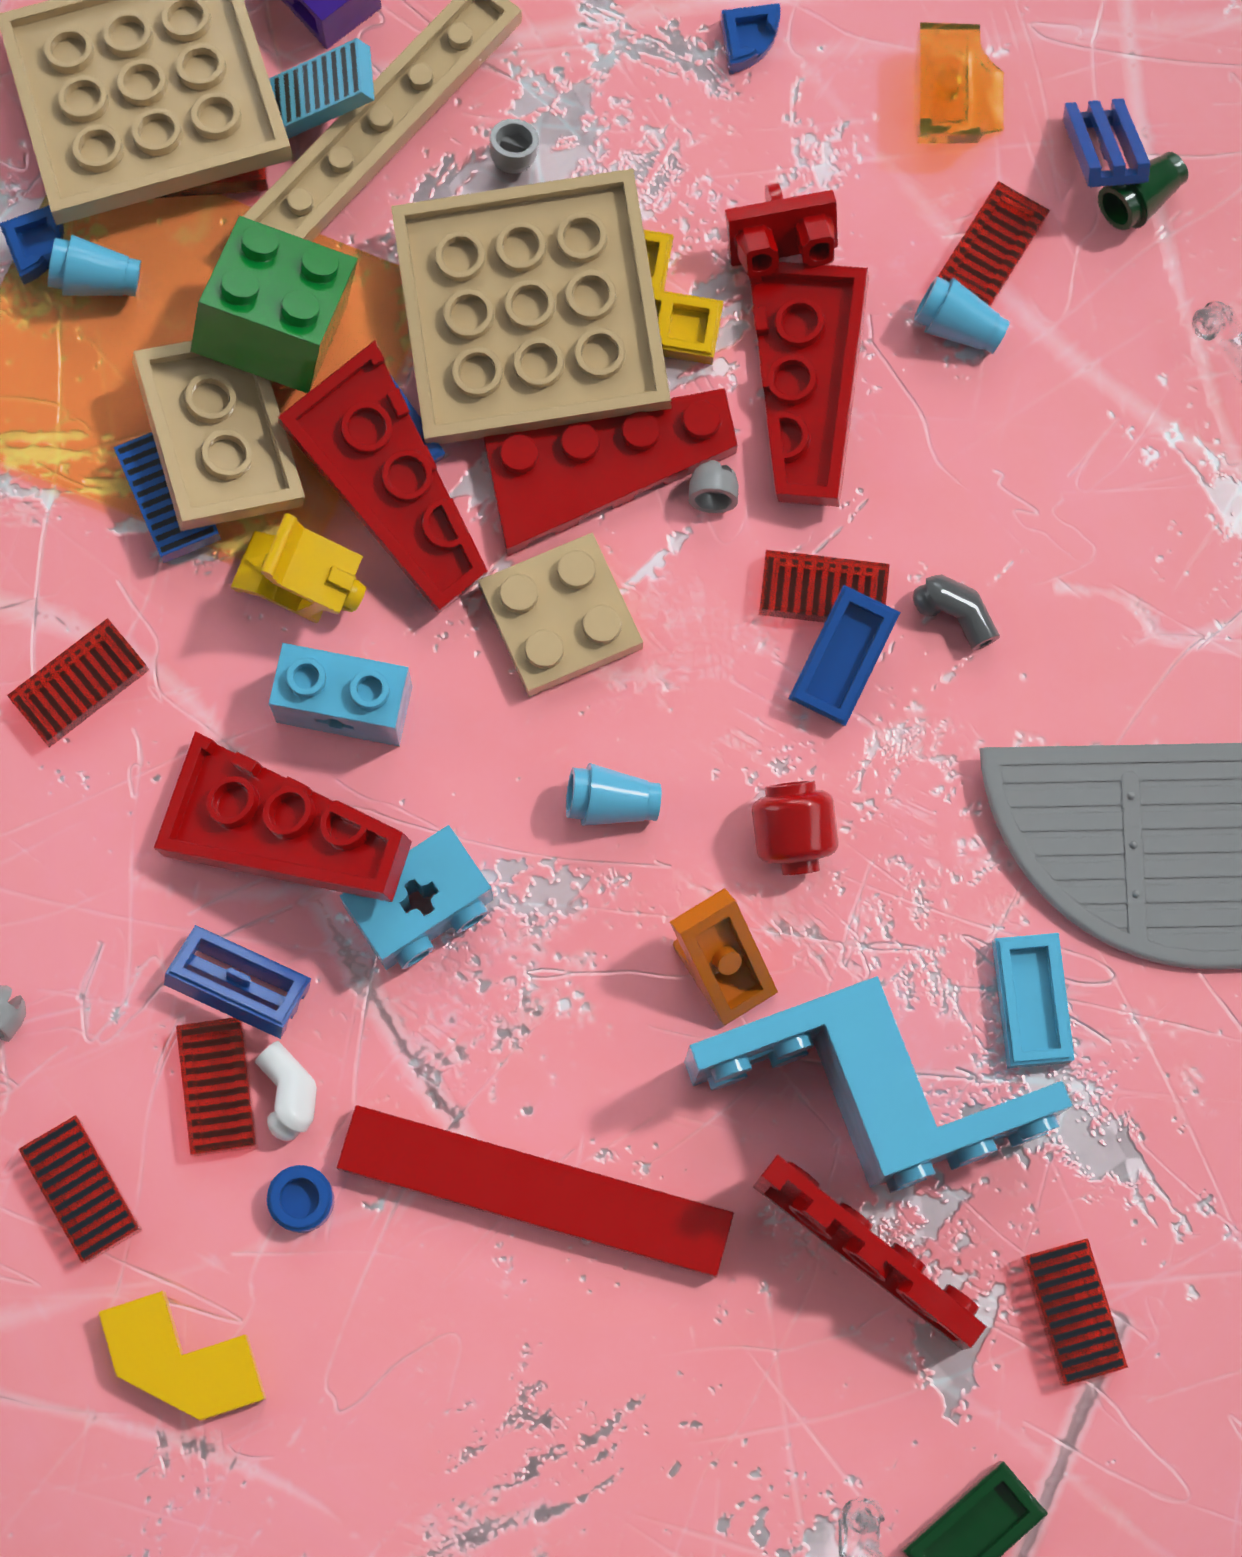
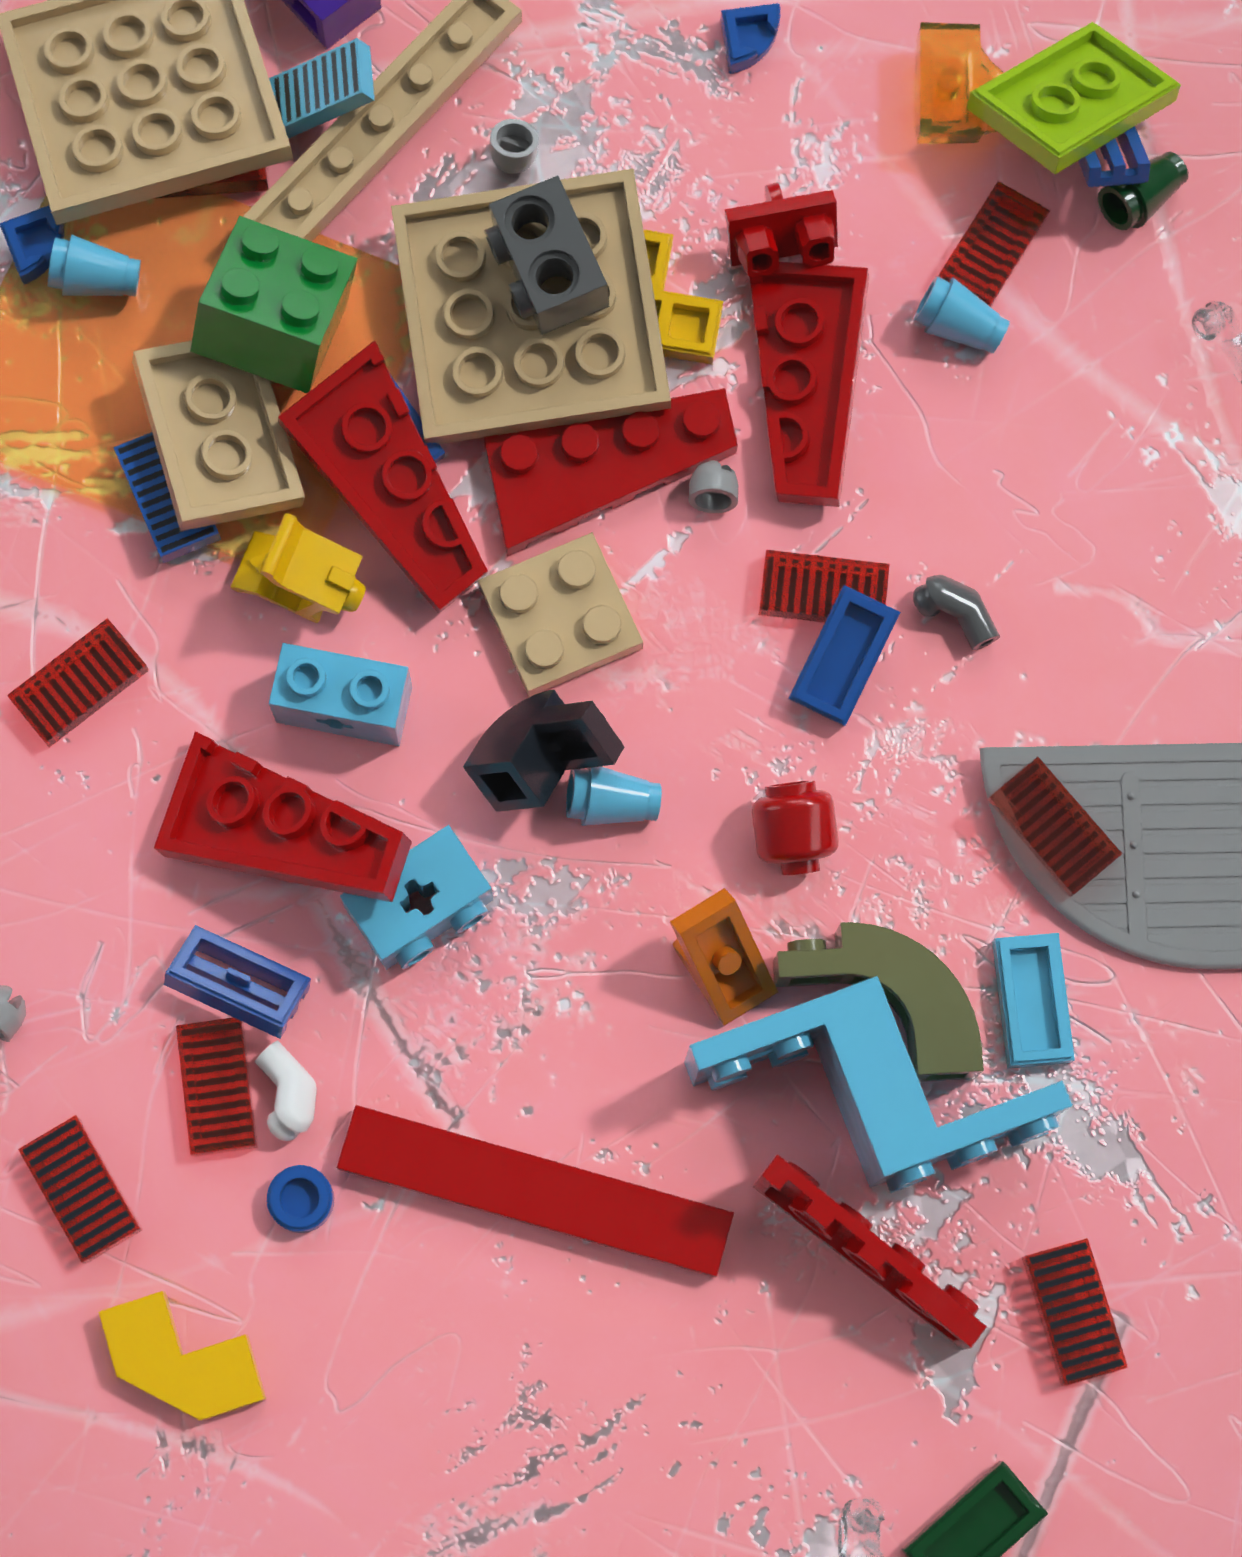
none -> black brick [463,689,625,812]
none -> dark grey brick [484,175,610,335]
none -> olive arch [773,922,984,1082]
none -> lime tile [967,21,1181,175]
none -> clear red tile [987,757,1122,897]

